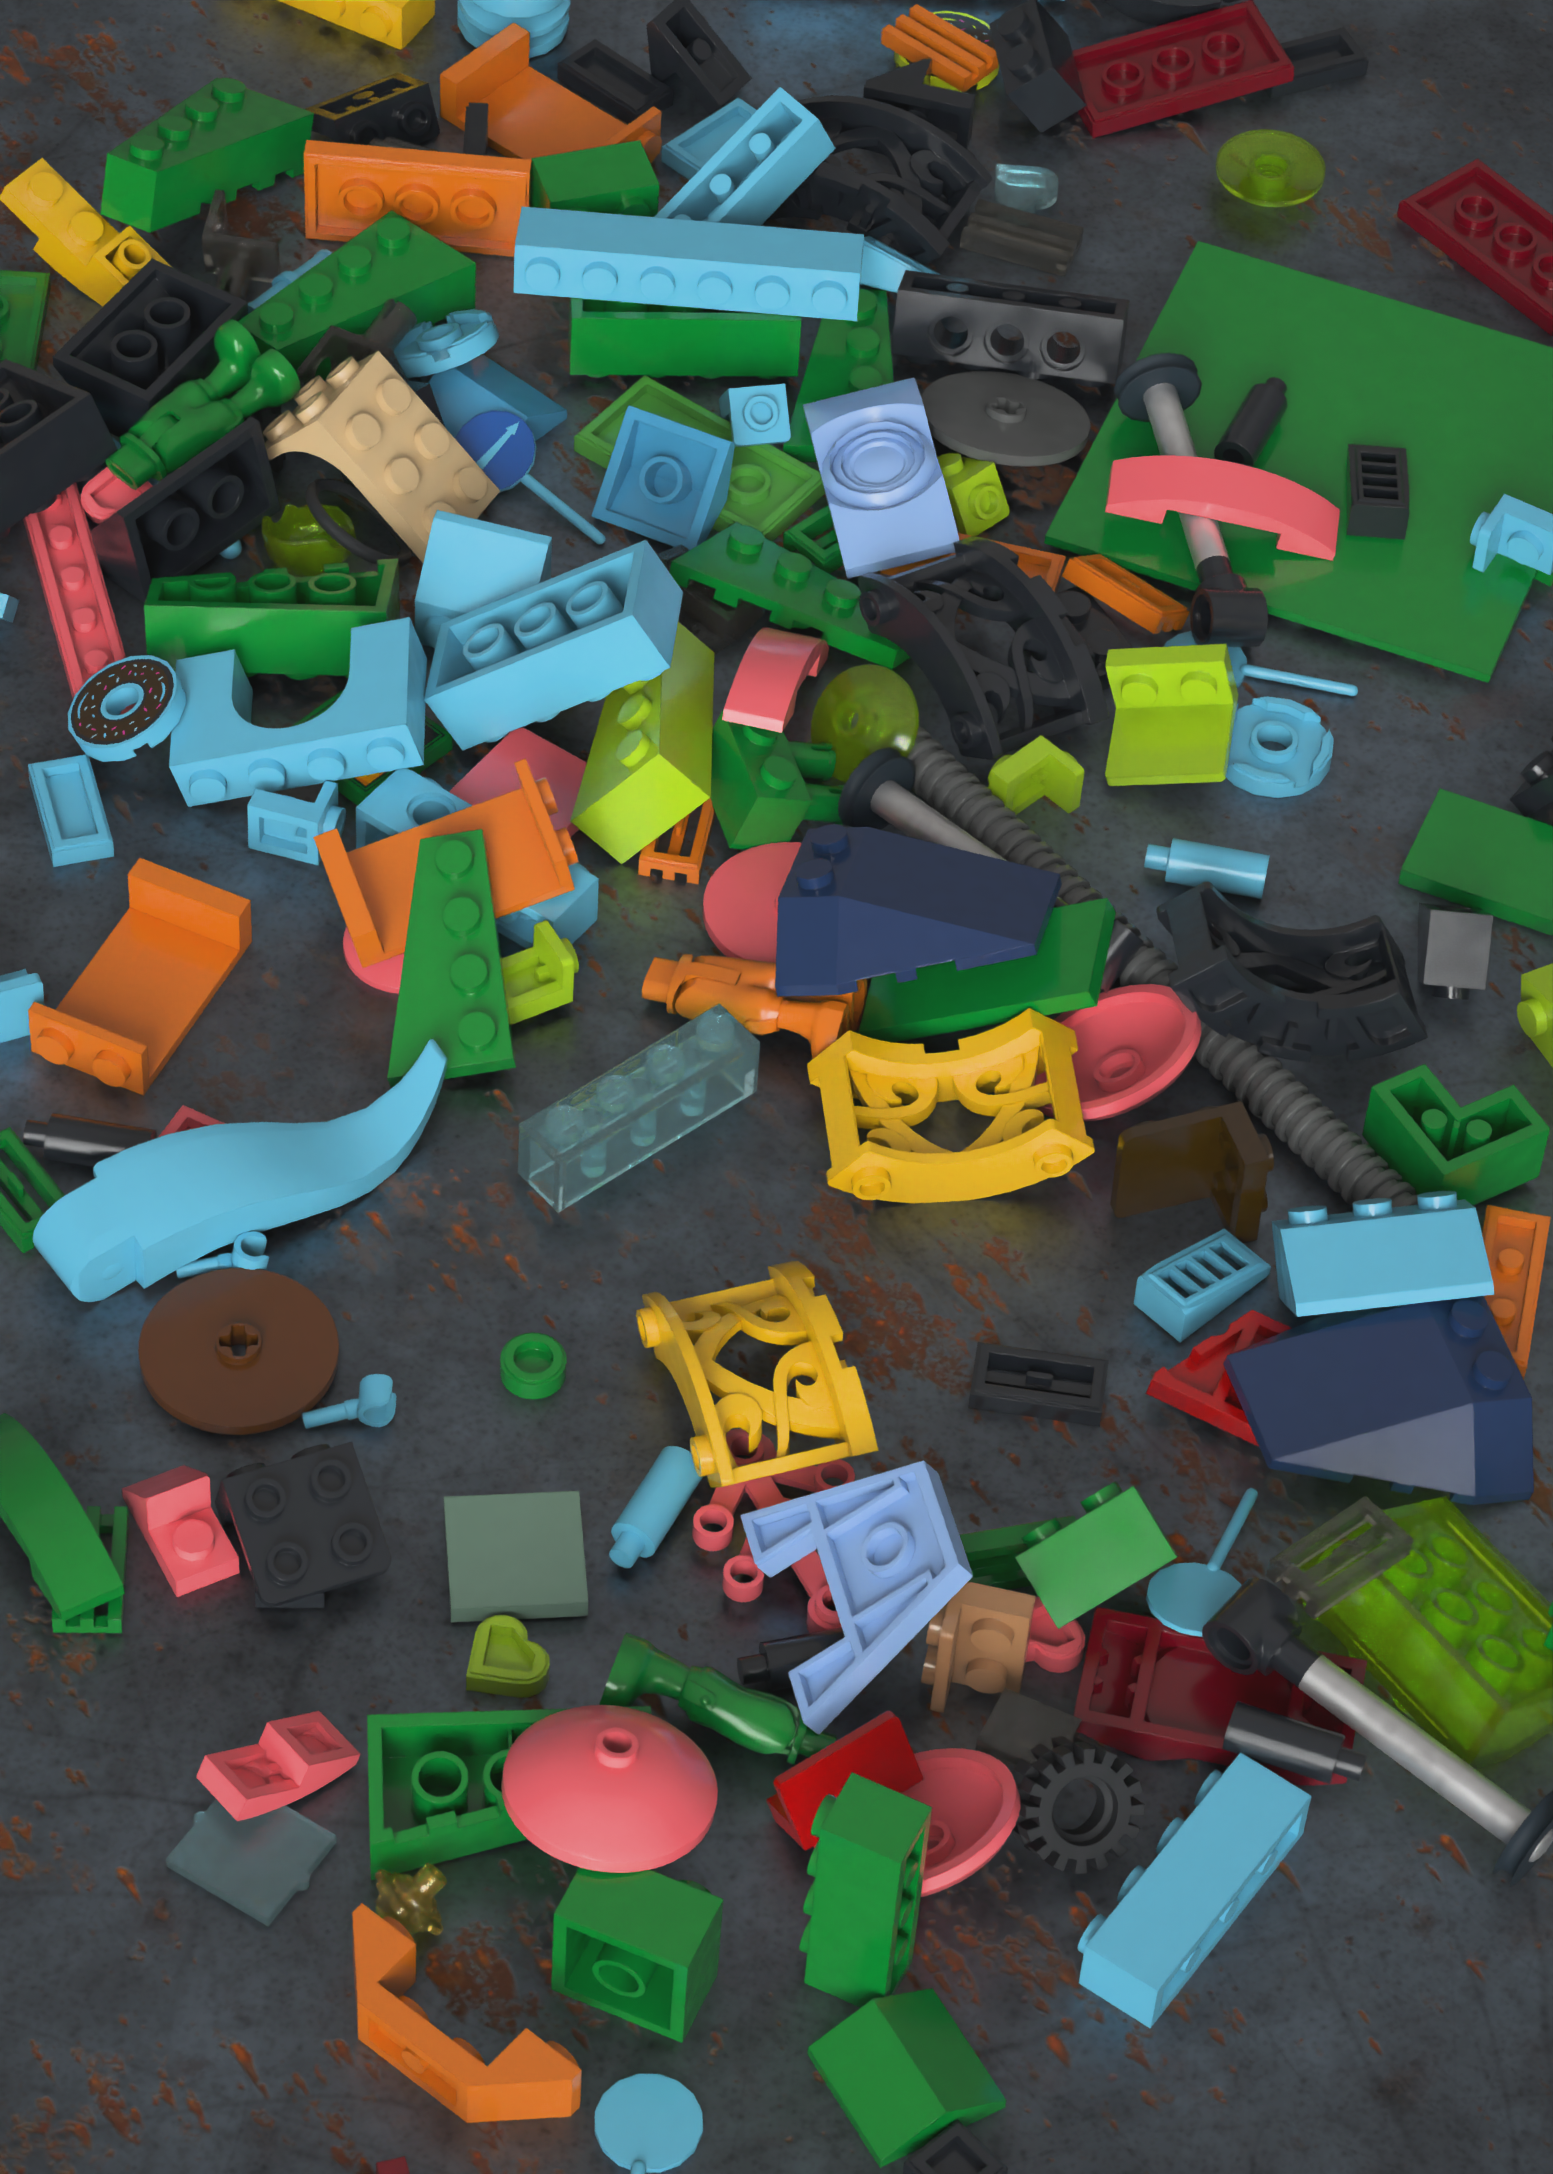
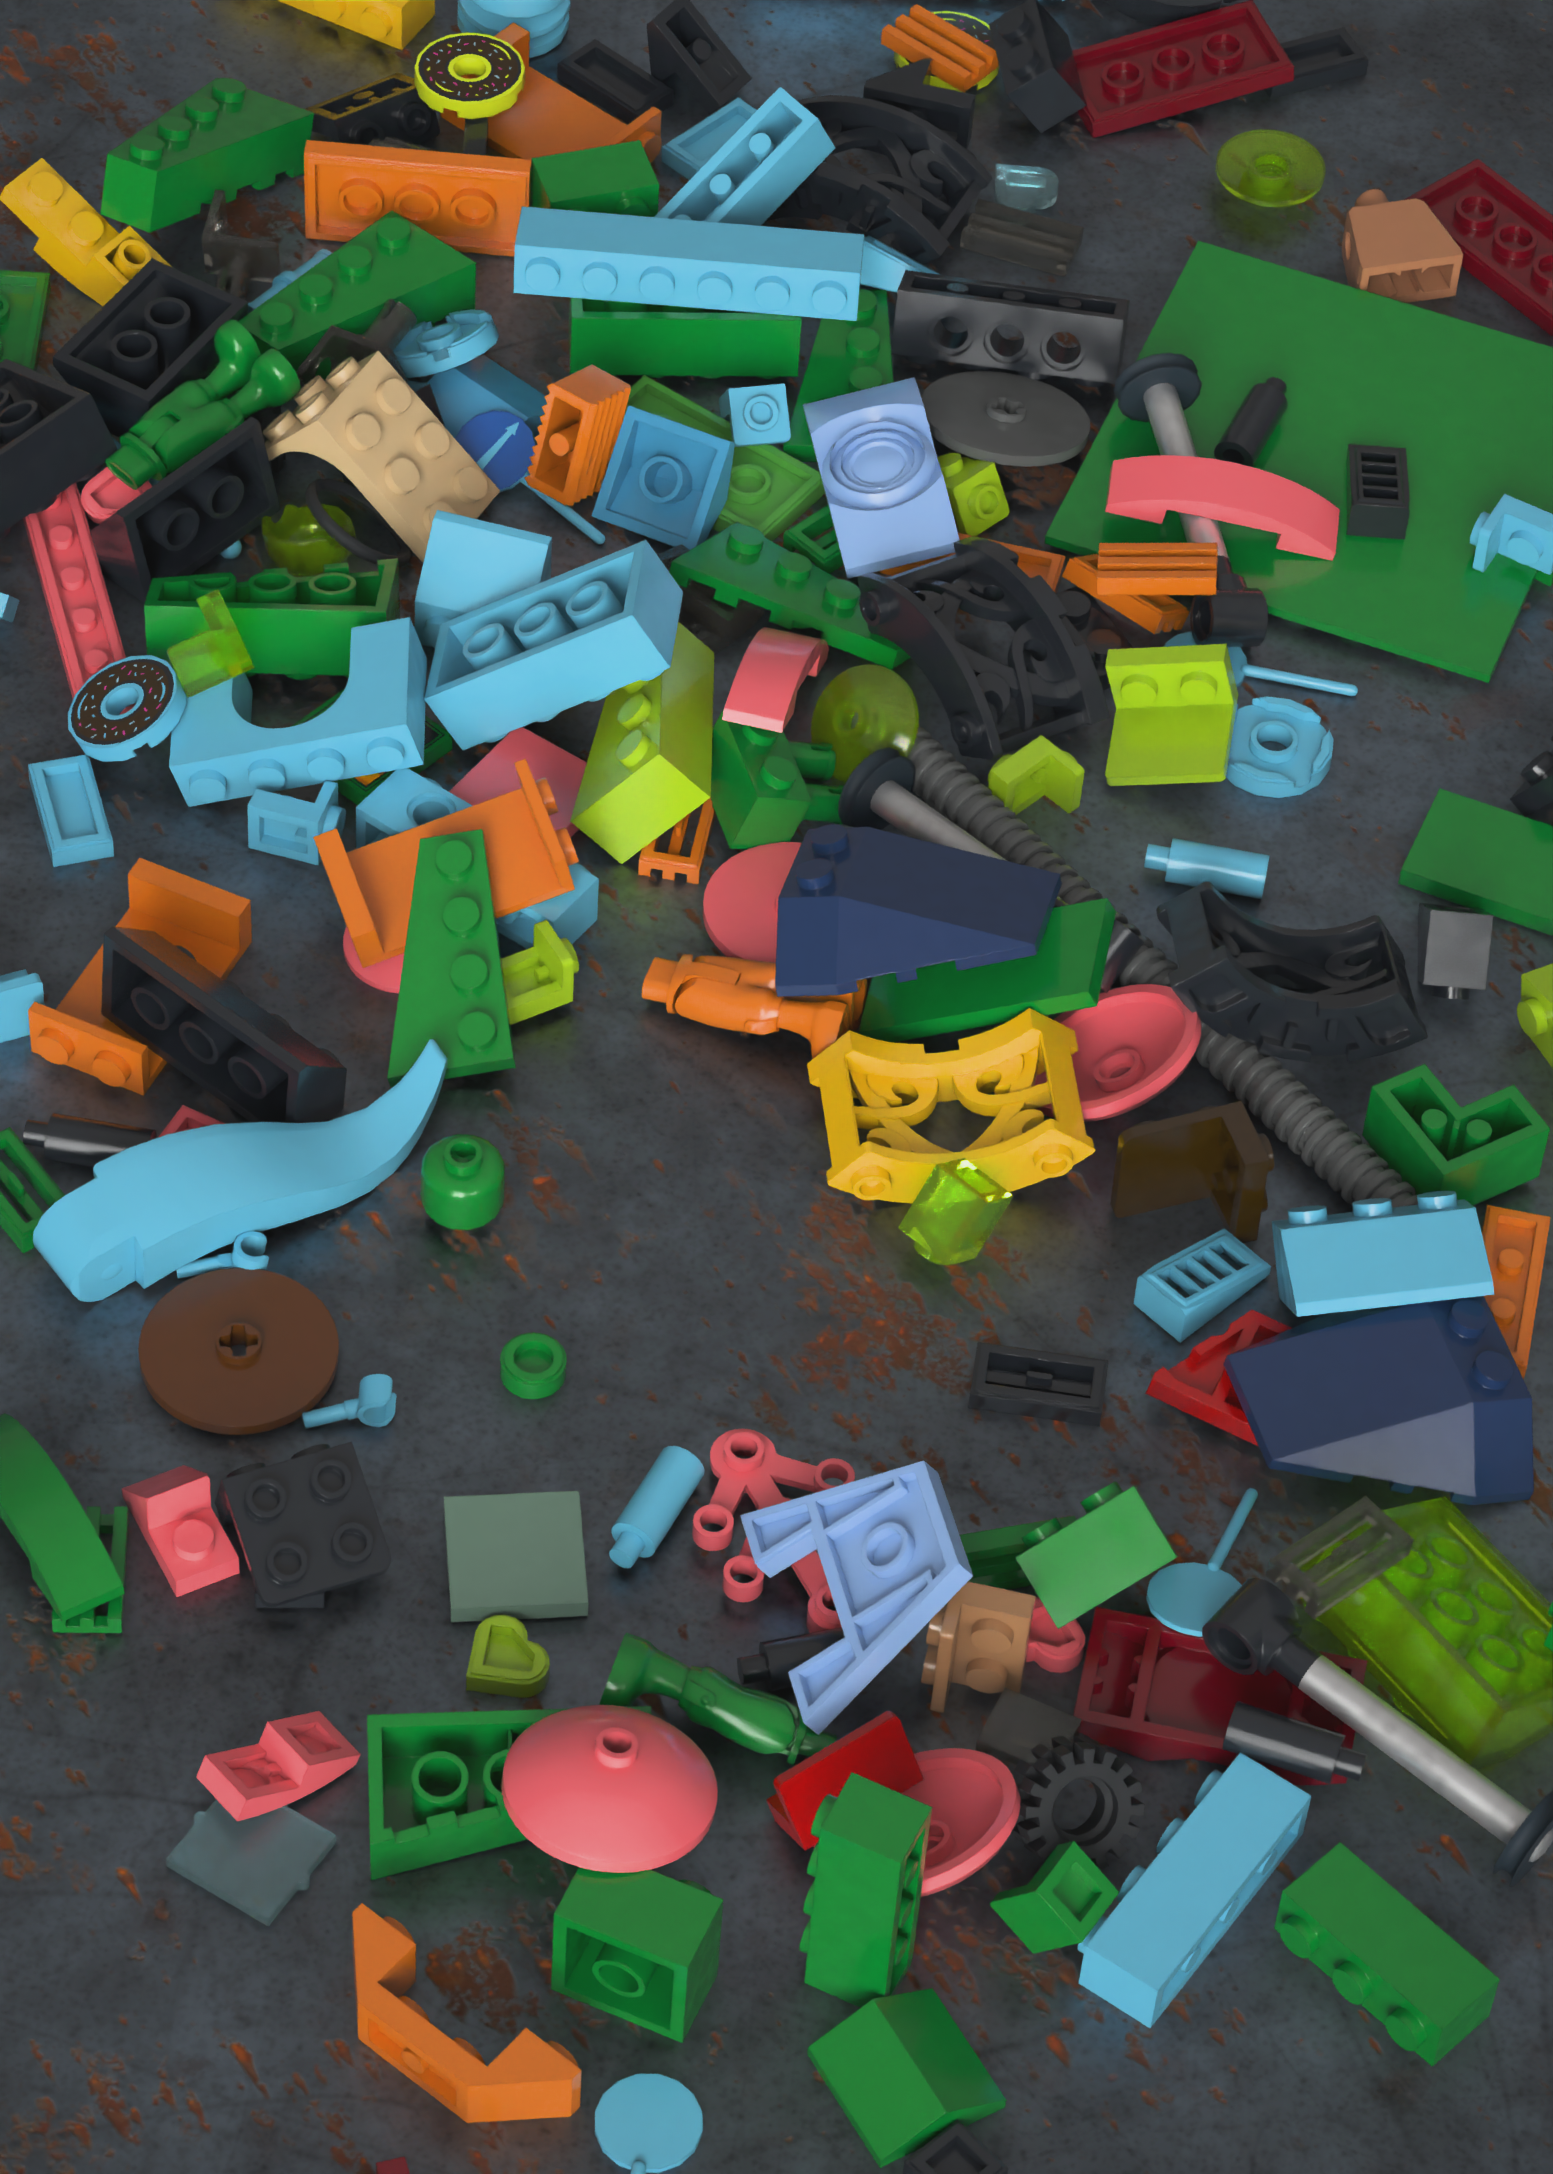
clear yellow plant [375,1863,447,1936] -> none
clear light blue brick [518,1004,760,1213] -> none
yellow fence [636,1261,879,1488] -> none
none -> black slope [101,926,347,1123]
none -> clear neon green panel [167,589,255,698]
none -> tile [414,32,525,119]
none -> green head [421,1134,505,1230]
none -> orange brick [524,365,631,506]
none -> clear neon green brick [898,1158,1013,1266]
none -> green panel [990,1841,1119,1954]
none -> orange tile [1096,543,1218,596]
none -> green brick [1274,1842,1500,2067]
none -> nougat torso [1341,189,1463,303]

